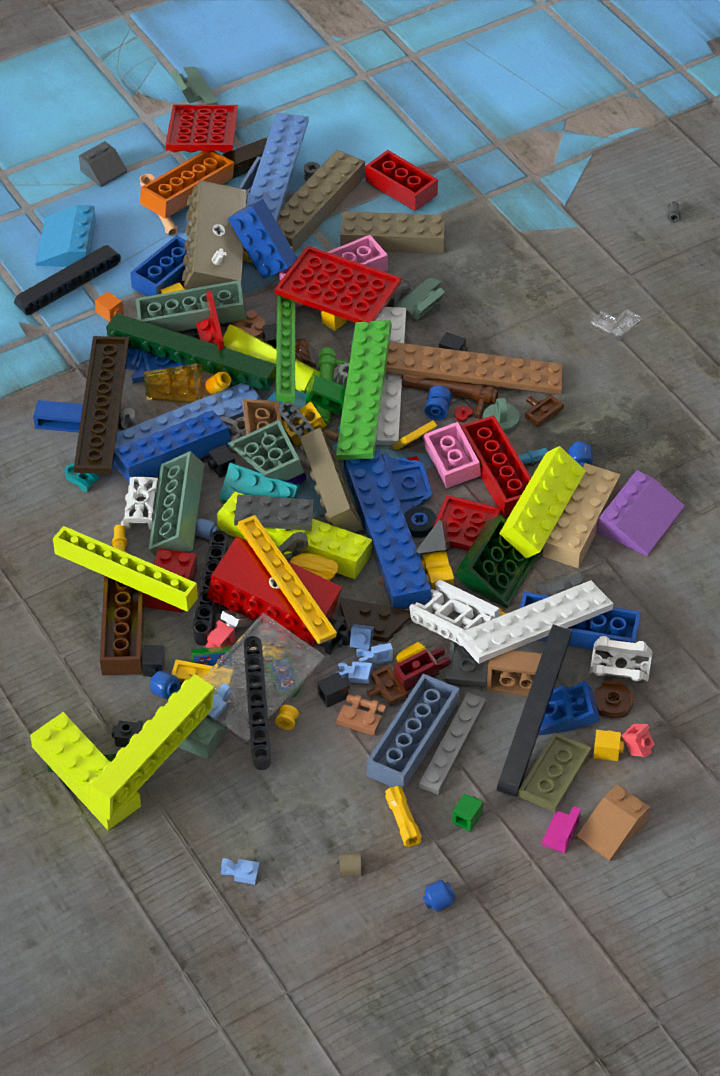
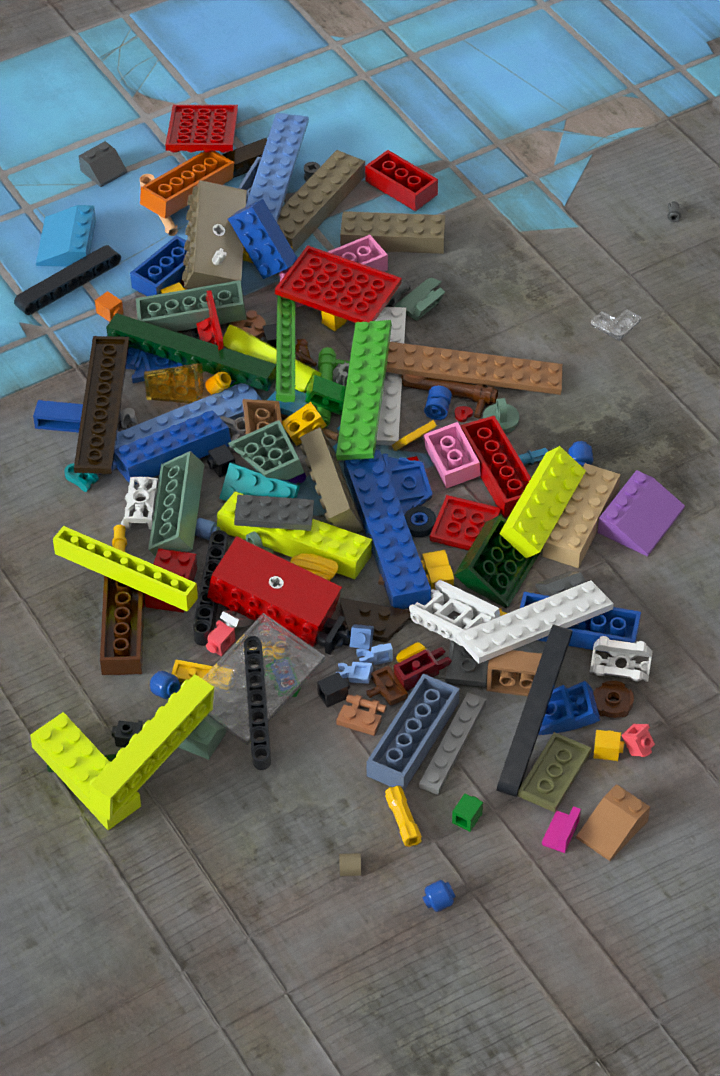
black brick [142,645,165,677] -> none
sand green plate [170,67,217,105] -> none
slope [191,646,232,667] -> none
light blue plate [207,683,232,721] -> none
light blue plate [221,858,259,885] -> none
yellow plate [237,515,337,644] -> none
yellow wheel [275,705,299,730] -> none
dark grey beam [278,532,308,562] -> none
dark grey beam [279,402,314,438] -> none
dark grey slope [416,519,451,553] -> none
black brick [439,332,468,352] -> none
reddish brown plate [525,395,564,427] -> none

